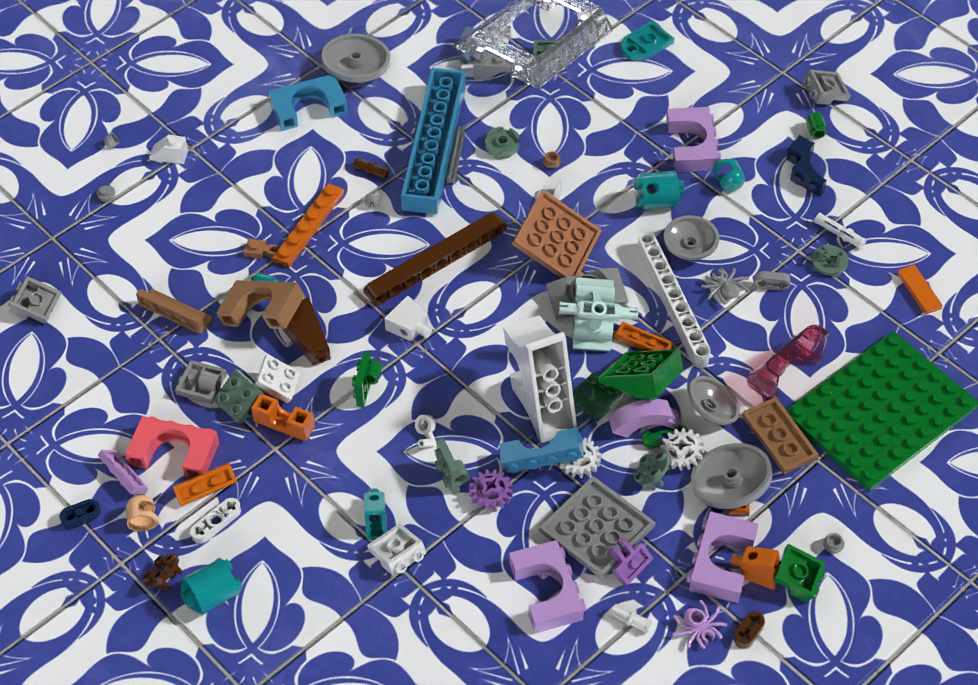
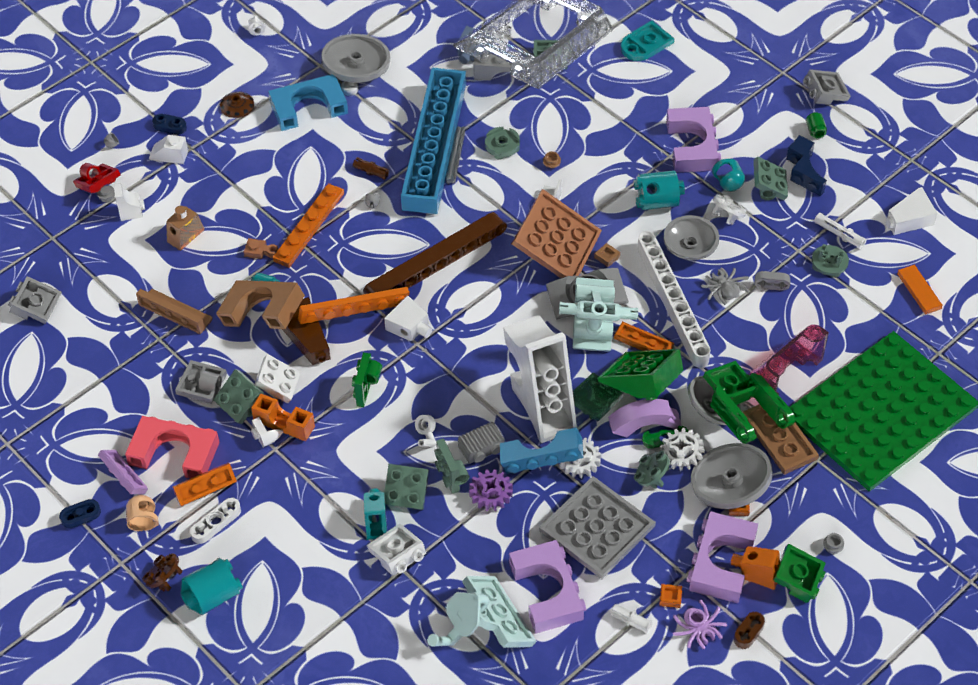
medium lavender hinge [609,538,653,586] -> none
none -> red plate [73,163,121,193]
none -> white arch [114,183,145,221]
none -> dark blue plate [152,114,187,135]
none -> medium nougat torso [166,206,204,251]
none -> reddish brown dish [220,92,254,118]
none -> white hose [248,15,265,36]
none -> white plate [251,417,283,447]
none -> orange plate [298,287,410,324]
none -> white tile [341,81,358,96]
none -> sand green plate [384,464,429,510]
none -> light aqua plate [427,576,536,648]
none -> light grey brick [458,422,505,464]
none -> medium nougat plate [594,243,621,267]
none -> orange tile [659,584,682,608]
none -> green plate [703,361,795,444]
none -> white plate [712,194,747,225]
none -> sand green plate [753,156,788,201]
none -> white slope [886,187,937,235]

